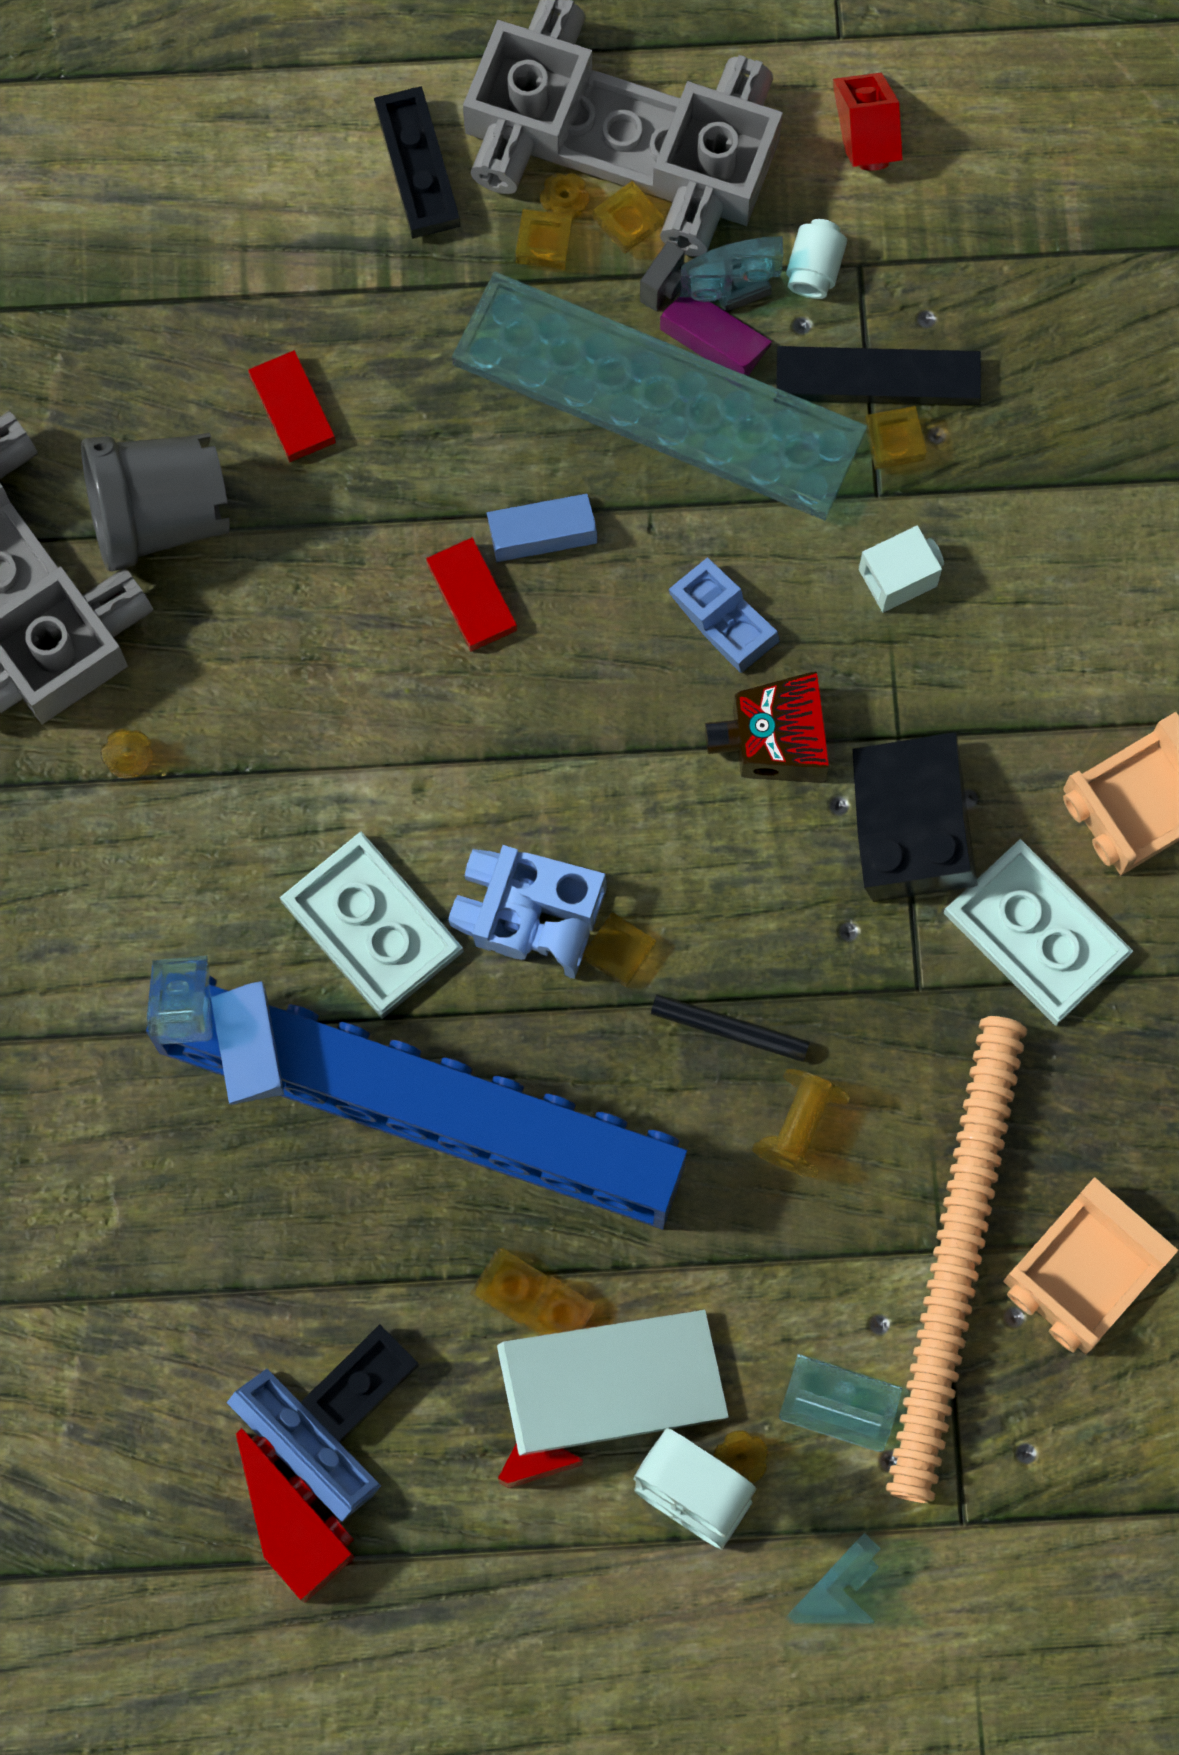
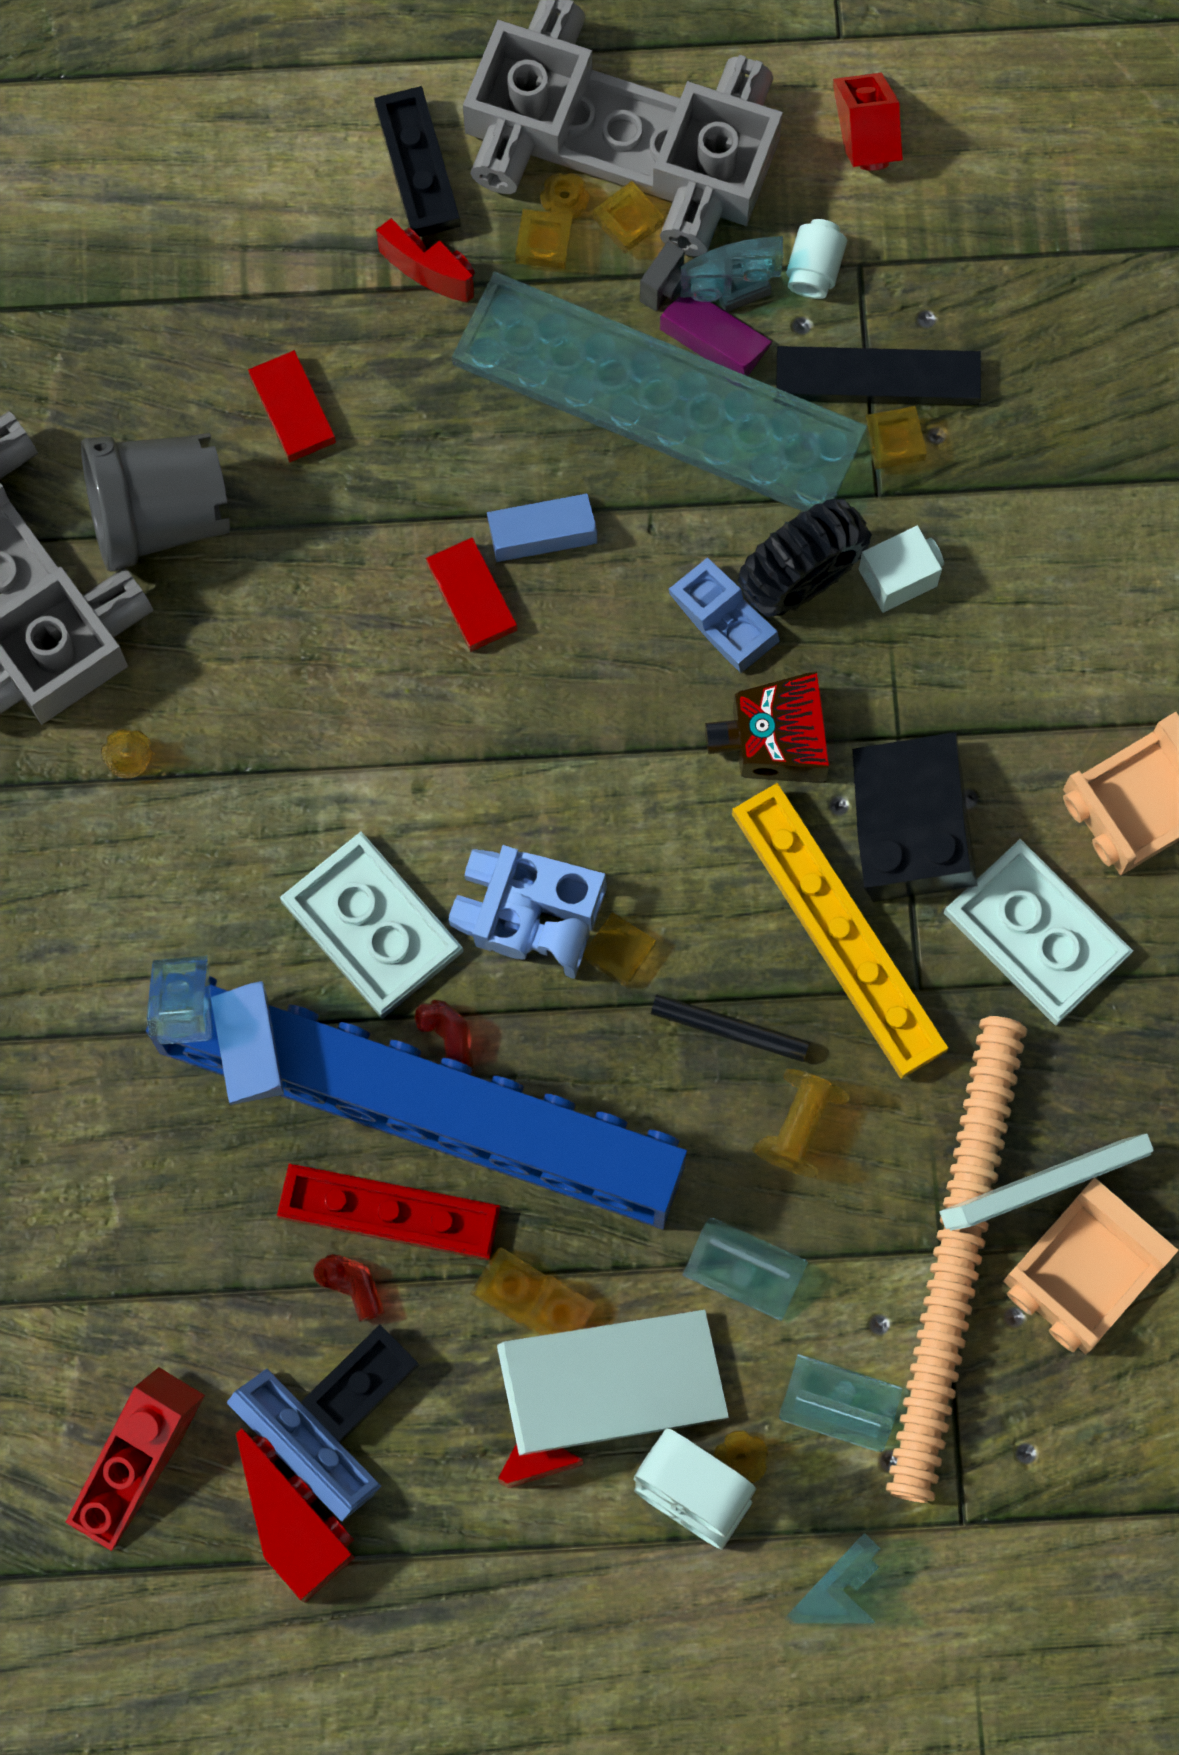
none -> red slope [65,1367,205,1551]
none -> red tile [277,1163,501,1261]
none -> clear red arm [313,1254,385,1322]
none -> red slope [376,218,475,303]
none -> clear red arm [415,999,474,1069]
none -> clear light blue slope [682,1217,808,1321]
none -> yellow plate [732,783,948,1079]
none -> black gear [738,499,872,617]
none -> light aqua tile [939,1133,1154,1231]

